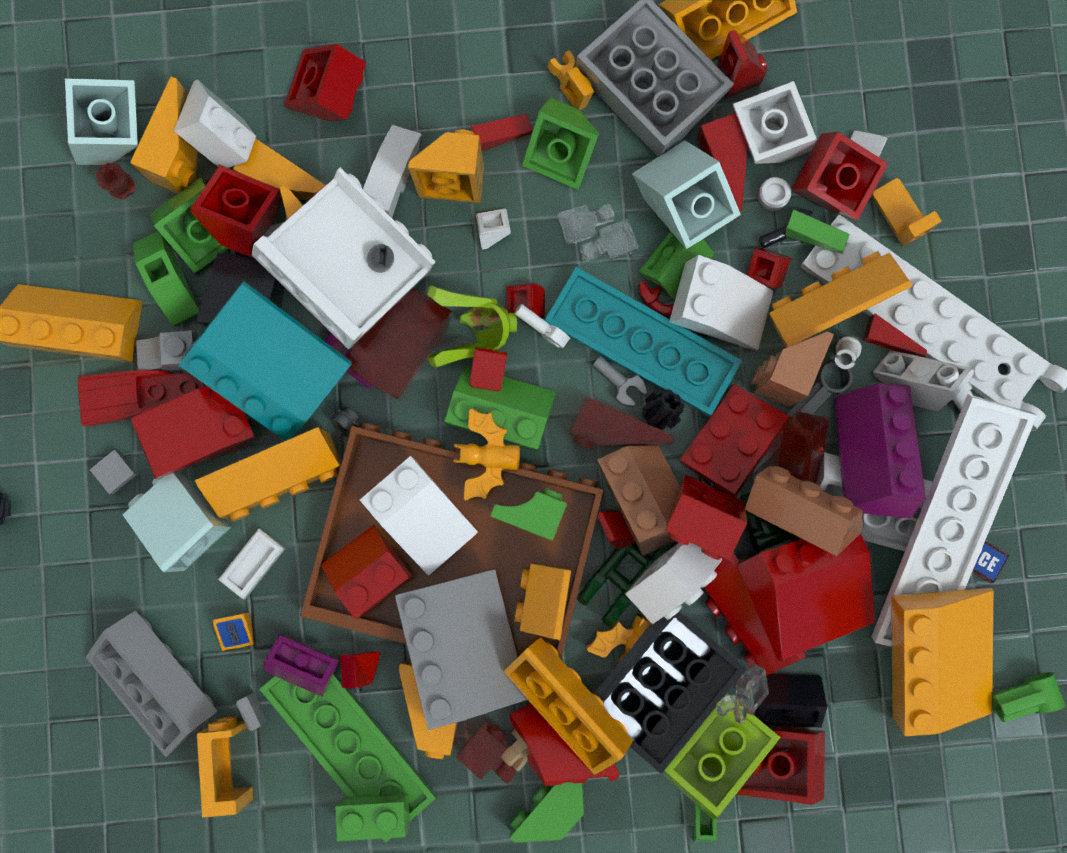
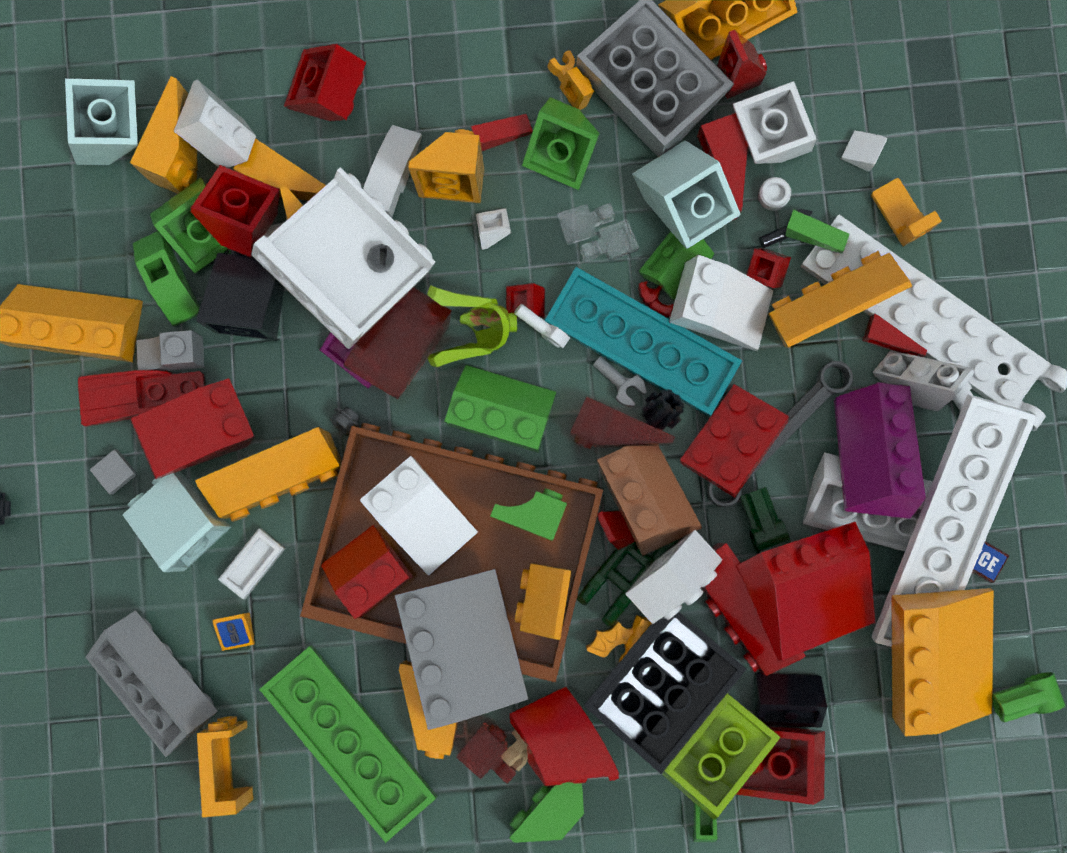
clear red bush [96,163,135,199] -> none
teal slope [178,281,352,441] -> none
light grey tile [236,692,269,732] -> none
magenta slope [264,634,339,697] -> none
bright green brick [335,794,410,841] -> none
red slope [340,651,380,689] -> none
light orange animal [453,408,520,501] -> none
red slope [469,347,507,391] -> none
light orange slope [503,637,633,775] -> none
red slope [665,474,747,560] -> none
clear plate [716,665,769,723] -> none
nougat slope [744,466,863,556] -> none
nougat slope [751,331,834,408] -> none
clear red slope [778,411,829,484] -> none
red slope [791,131,889,221] -> none
white pin [835,336,862,369] -> none

